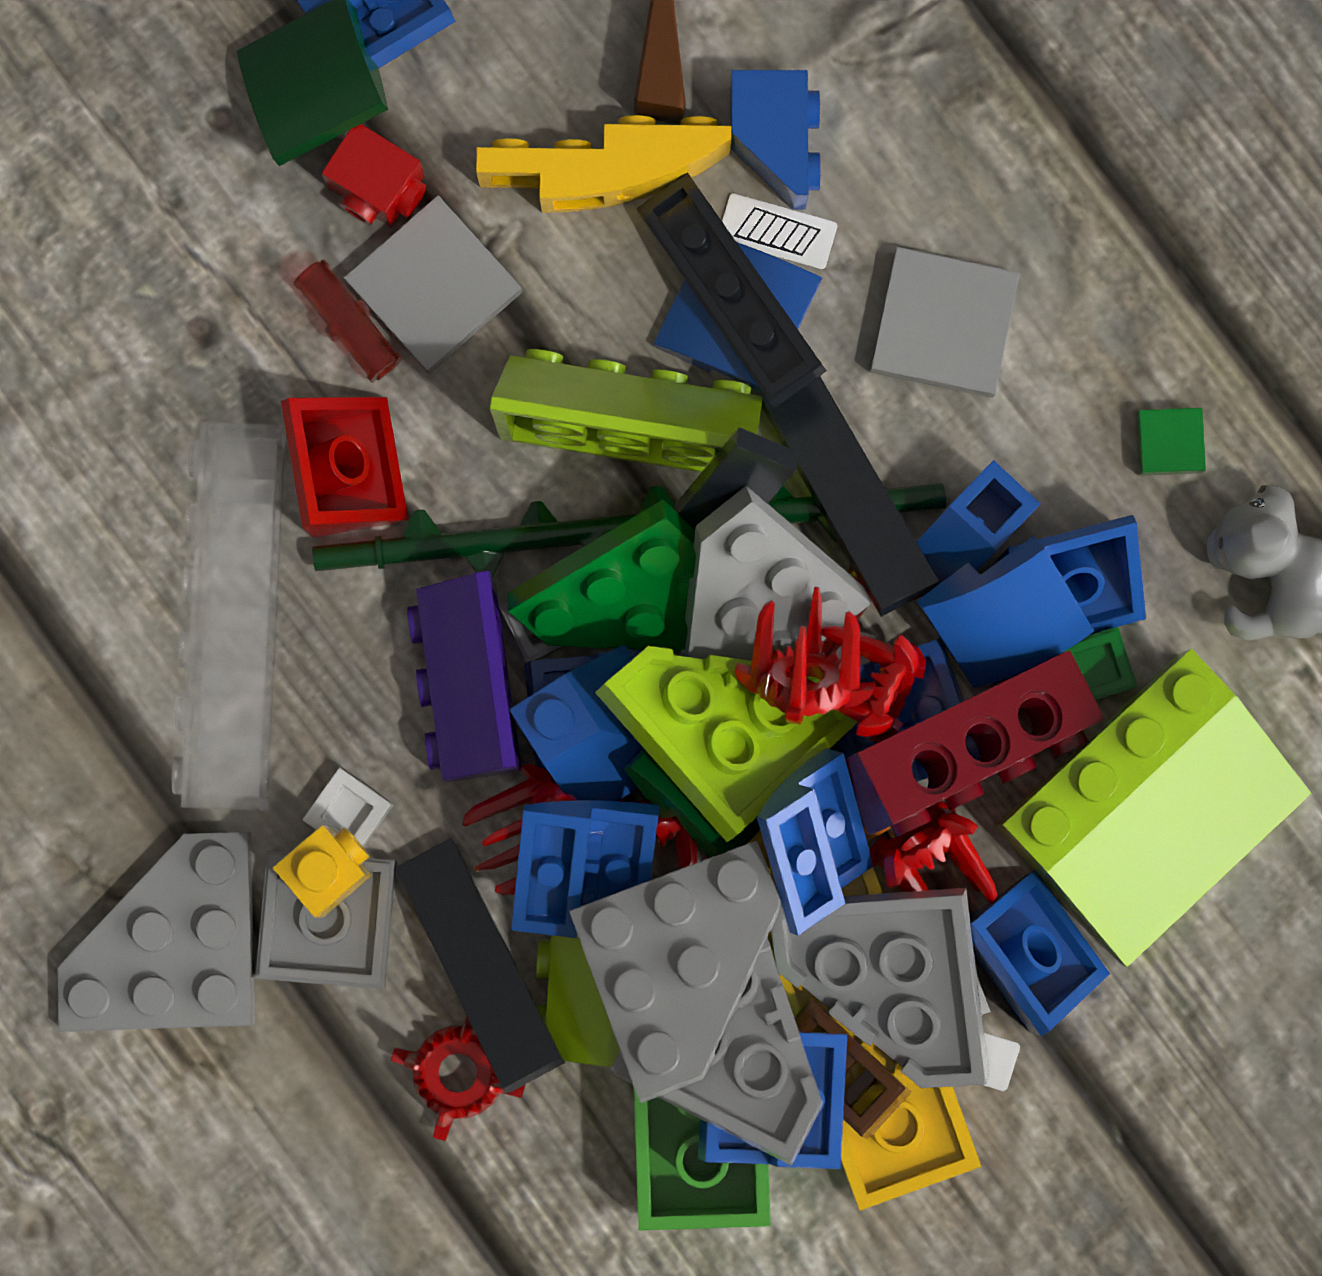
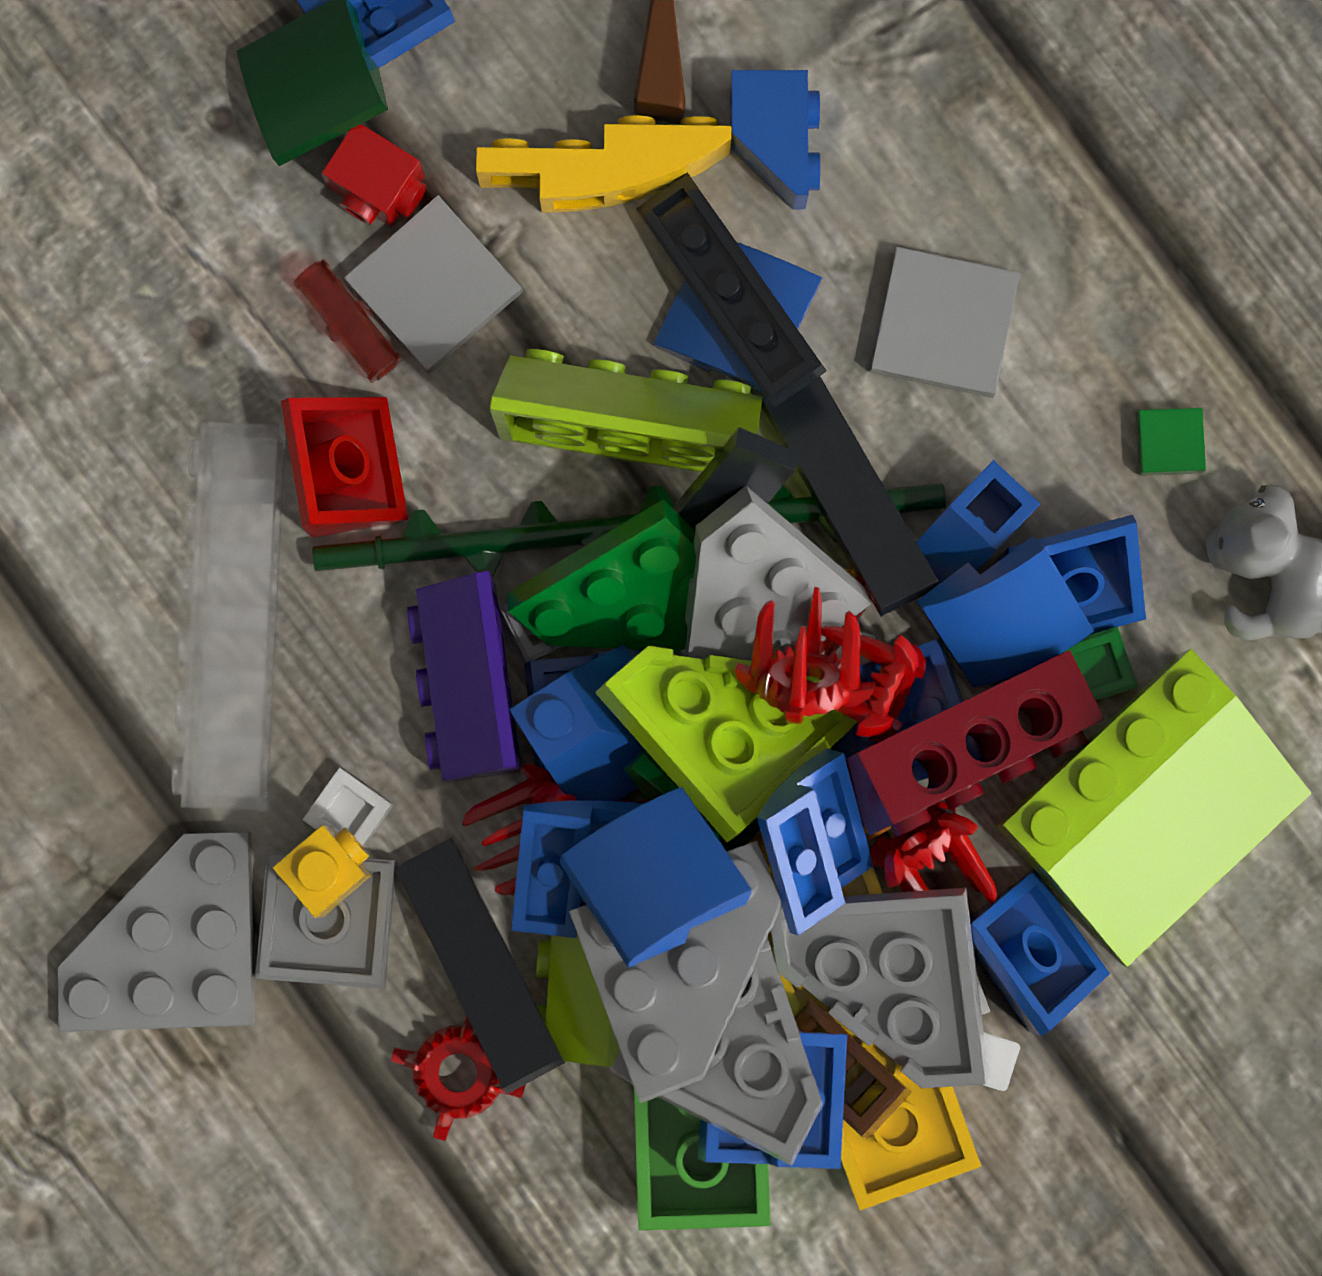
white sticker [722,193,837,269] -> none
none -> blue slope [559,787,752,968]

